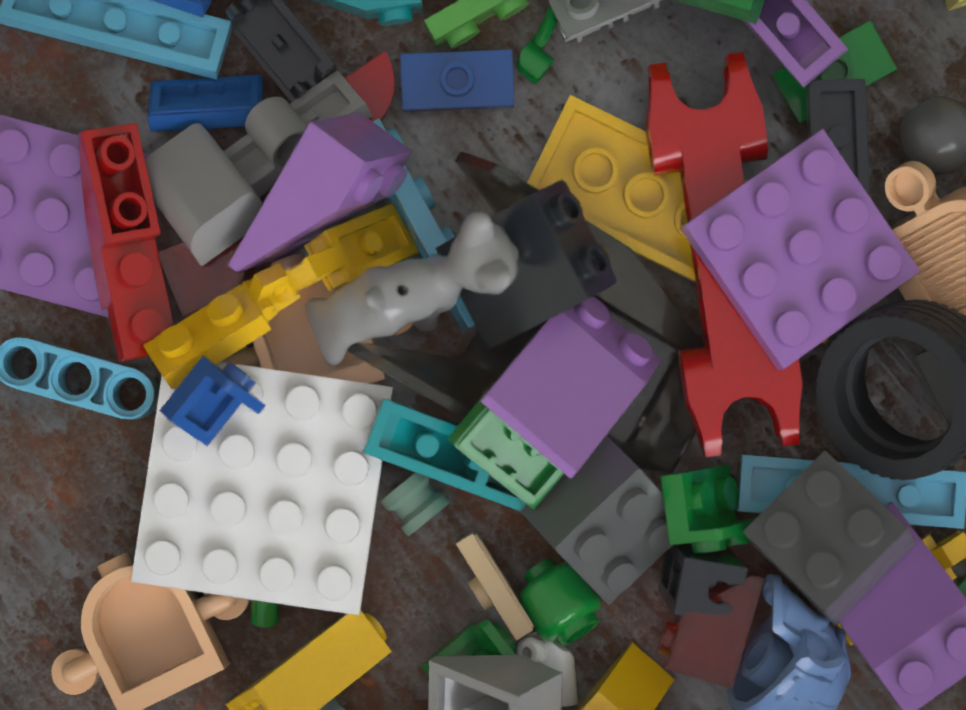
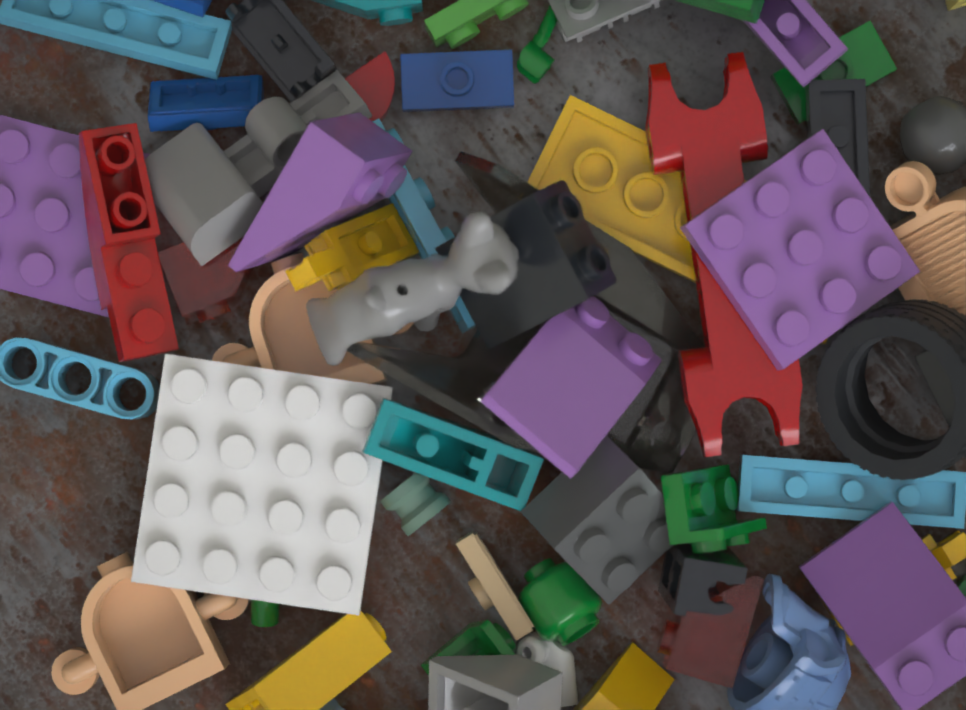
yellow hinge [143,263,301,390] -> none
blue bracket [159,356,266,446] -> none
plate [447,394,564,510] -> none
dark grey brick [743,450,916,625] -> none

